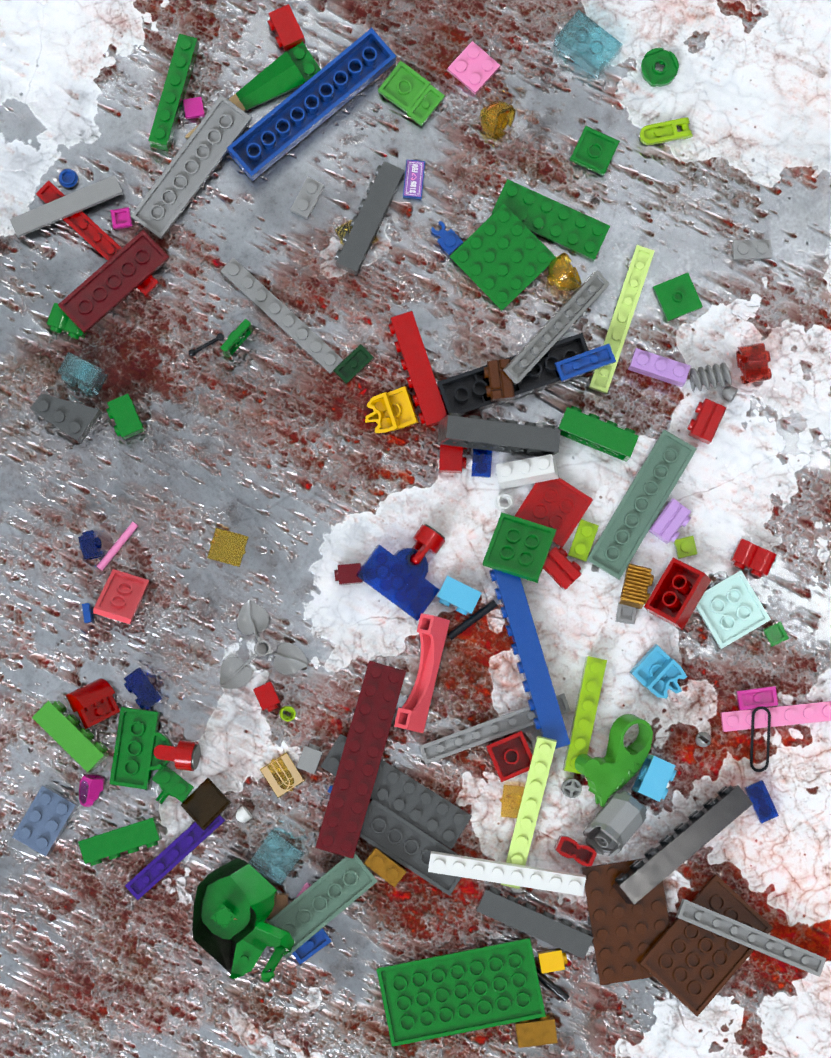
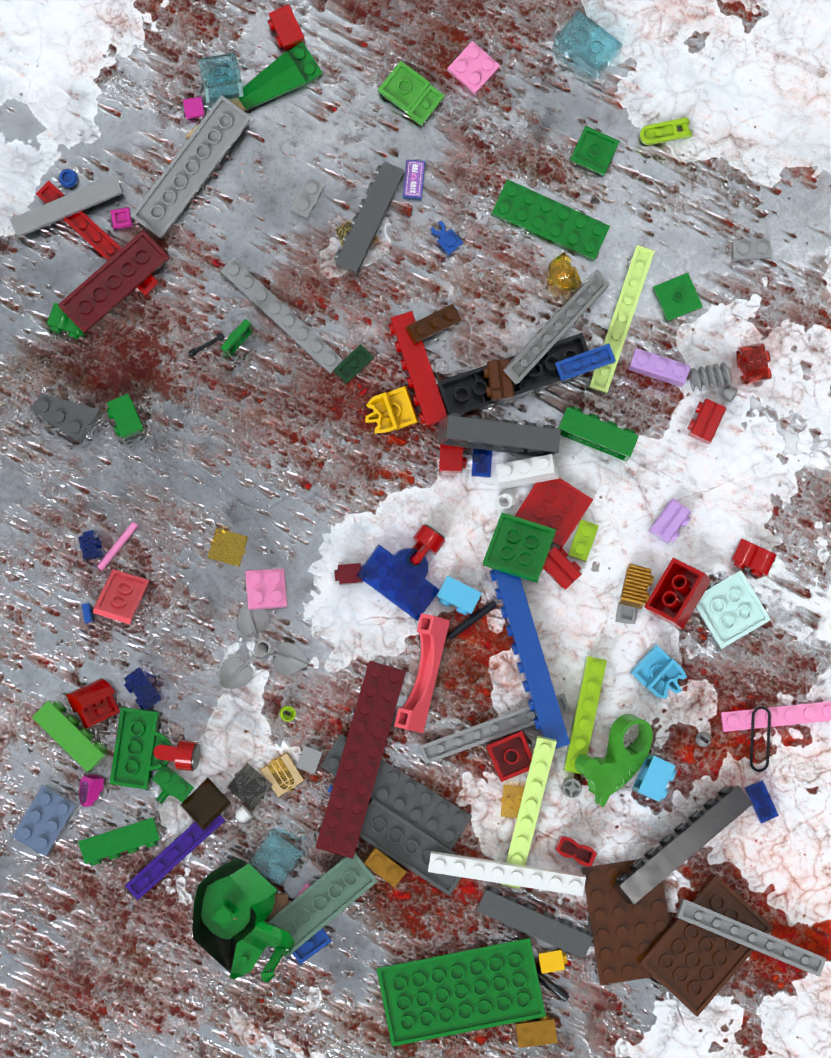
clear light blue brick [58,352,108,396] -> none
green brick [148,34,199,151] -> none
blue brick [227,28,396,181] -> none
red brick [253,681,281,712] -> none
green plate [449,204,557,311] -> none
clear yellow cylinder [480,101,516,140] -> none
light grey brick [583,791,647,857] -> none
sand green plate [587,429,697,580] -> none
green plate [640,48,679,87] -> none
lime plate [674,536,698,559] -> none
dark pink plate [736,686,778,710] -> none
green tile [763,621,789,647] -> none
none -> clear light blue brick [198,53,243,103]
none -> clear smoke piece [227,763,273,809]
none -> bright pink plate [245,569,287,610]
none -> reddish brown plate [406,304,462,344]

